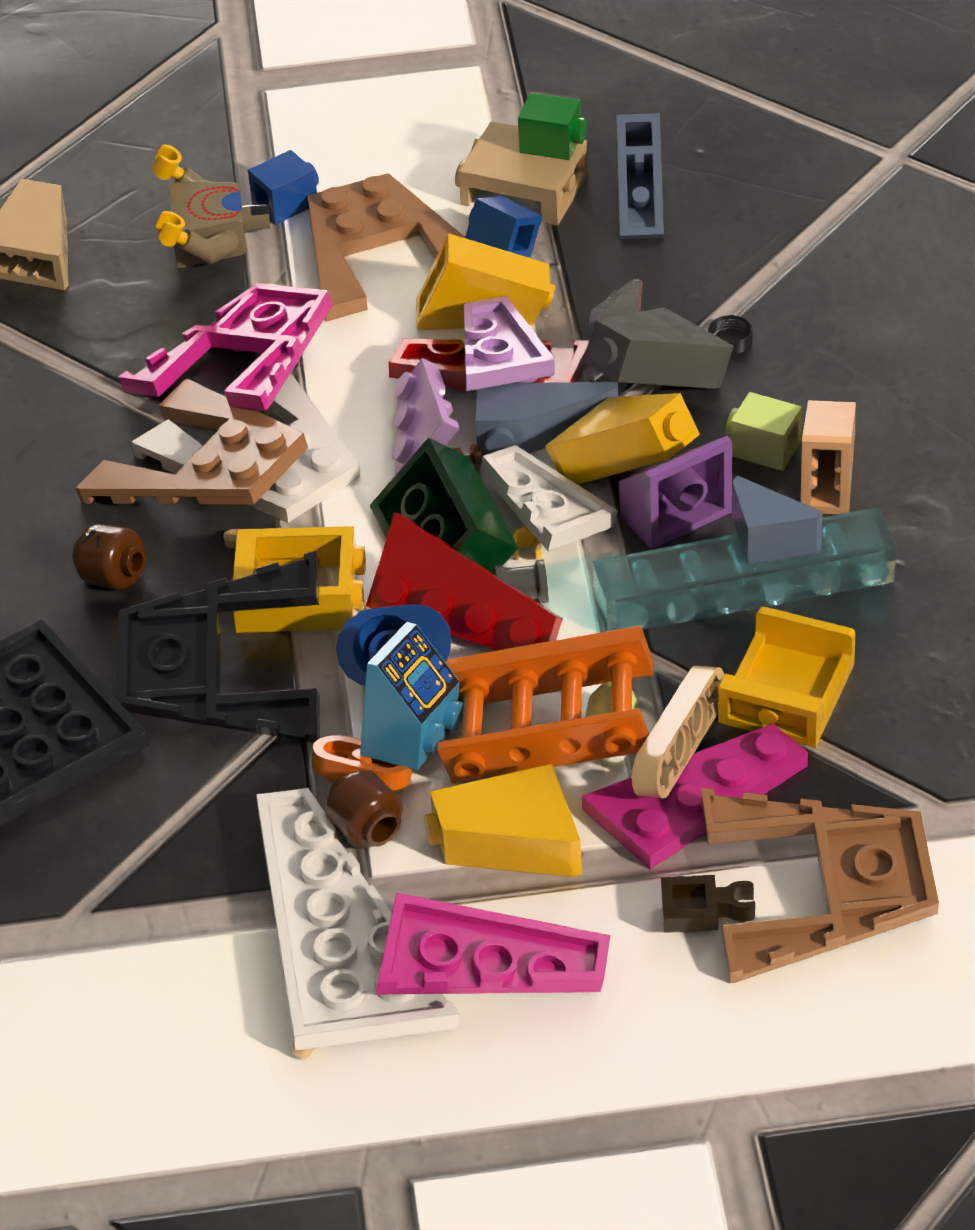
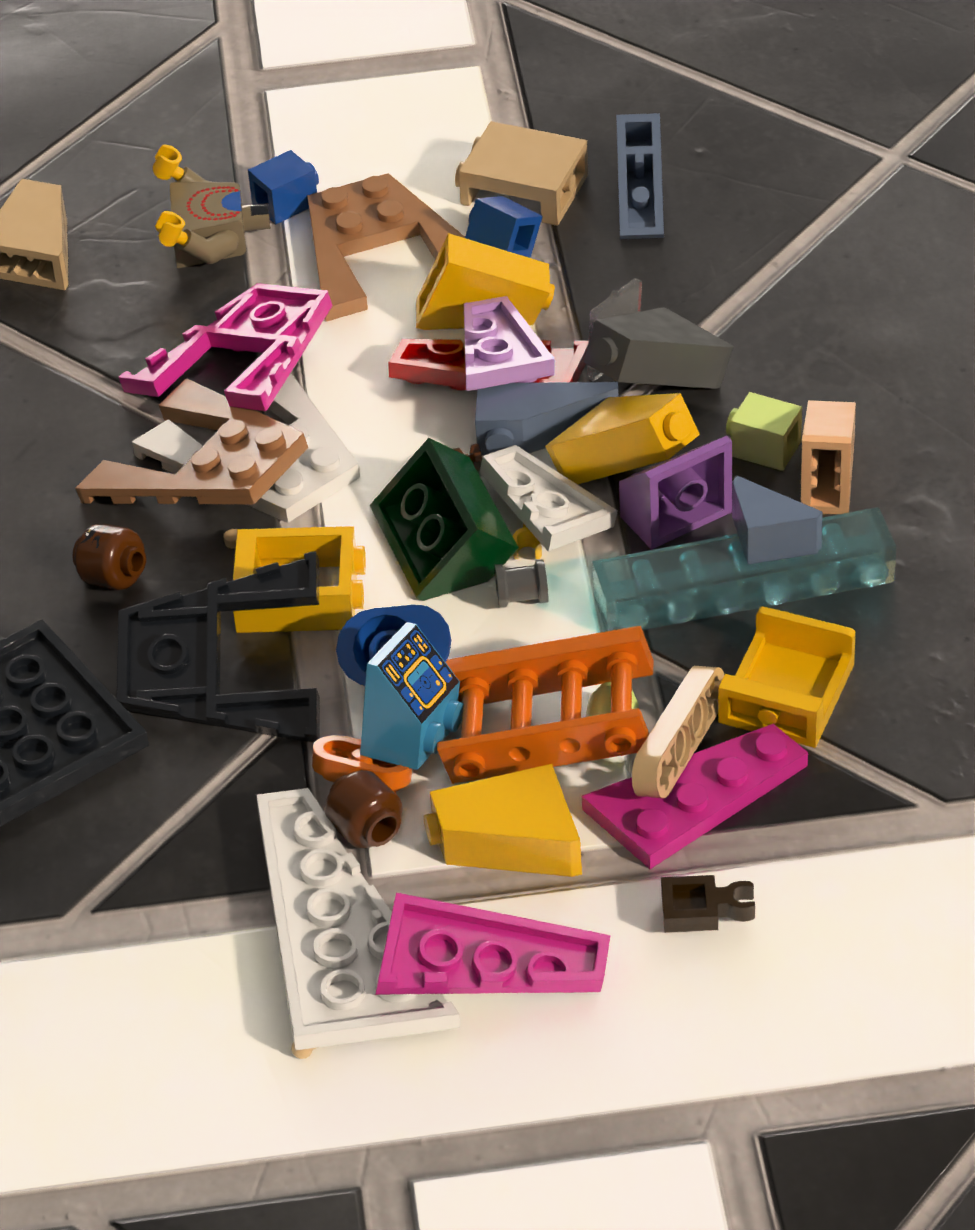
red wing [365,512,563,650] -> none
lavender wing [392,358,460,475] -> none
green brick [518,92,587,160] -> none
medium nougat wing [701,788,939,983] -> none
black axle [708,315,753,355] -> none

